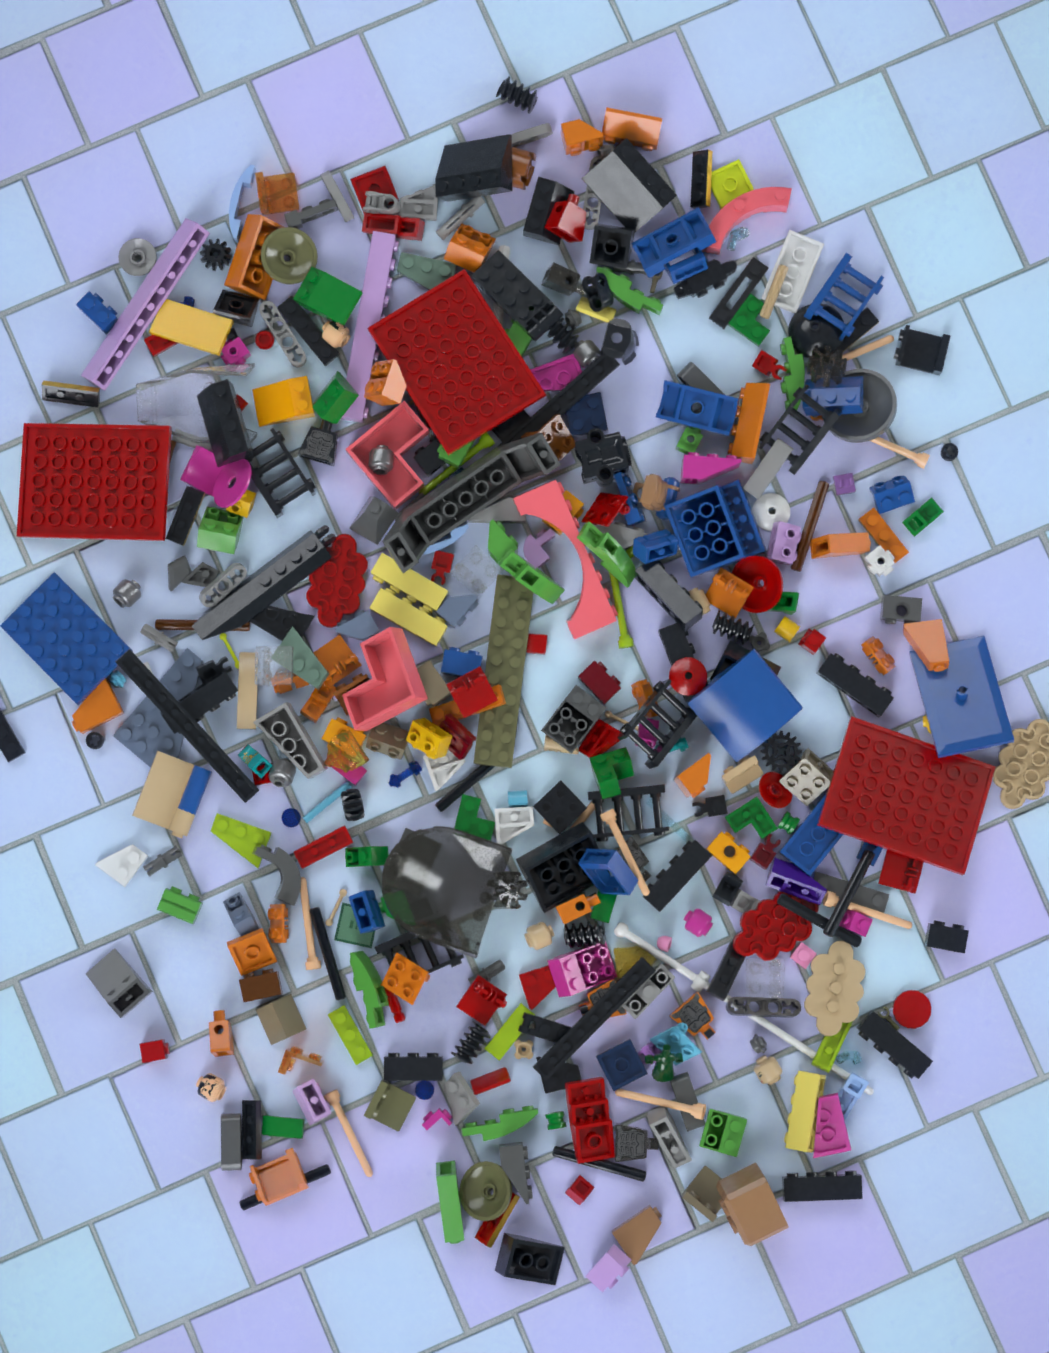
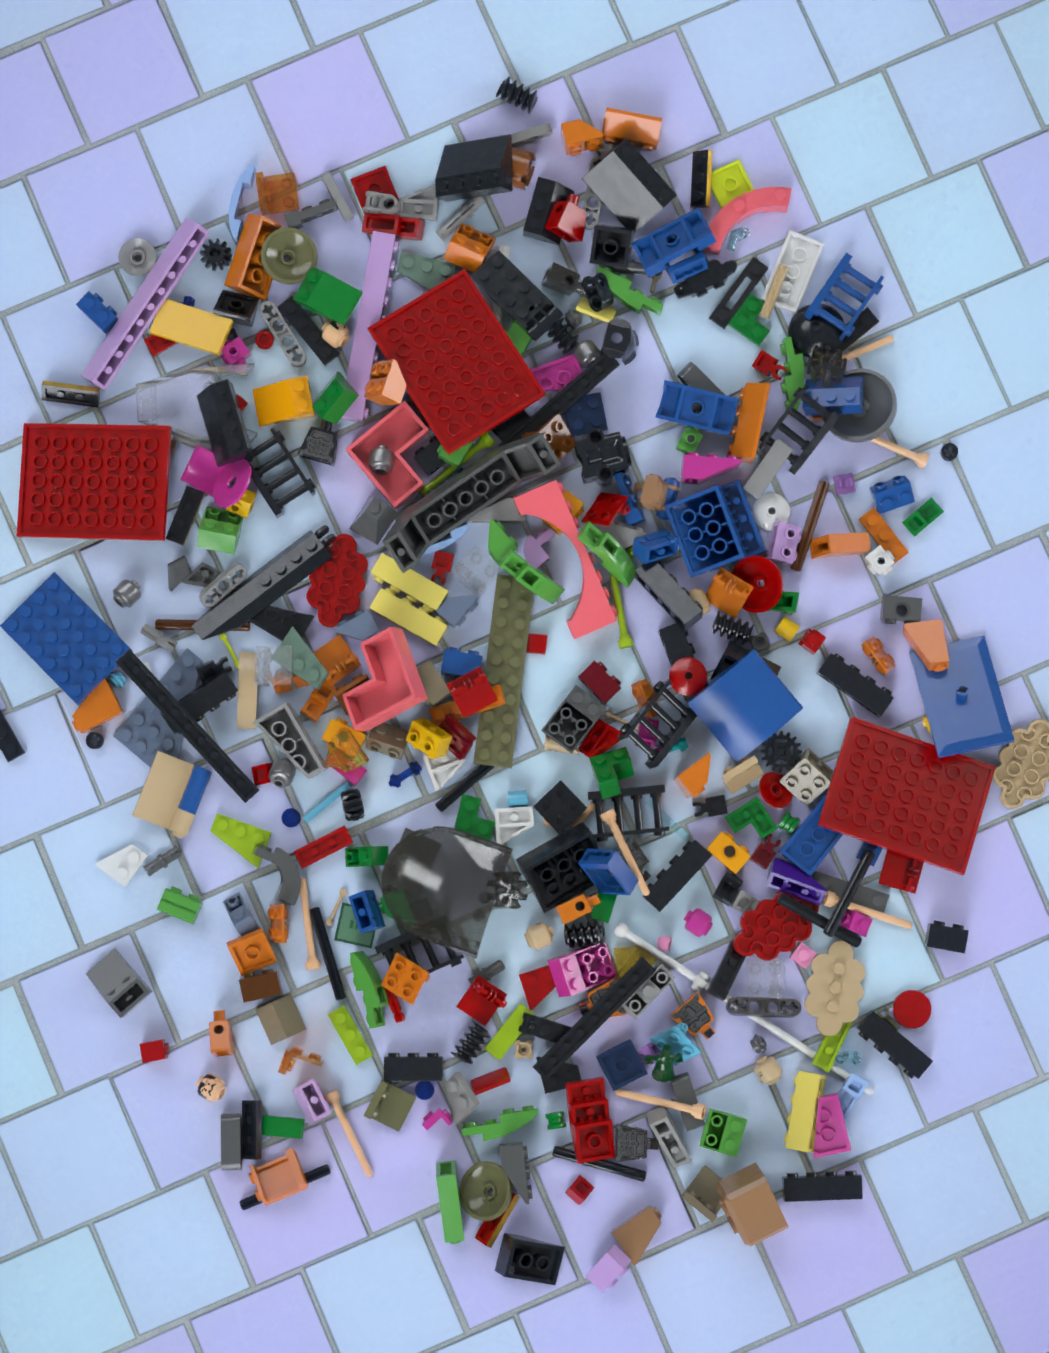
teal leg [238,744,273,778] -> none
black panel [893,325,951,376] -> none

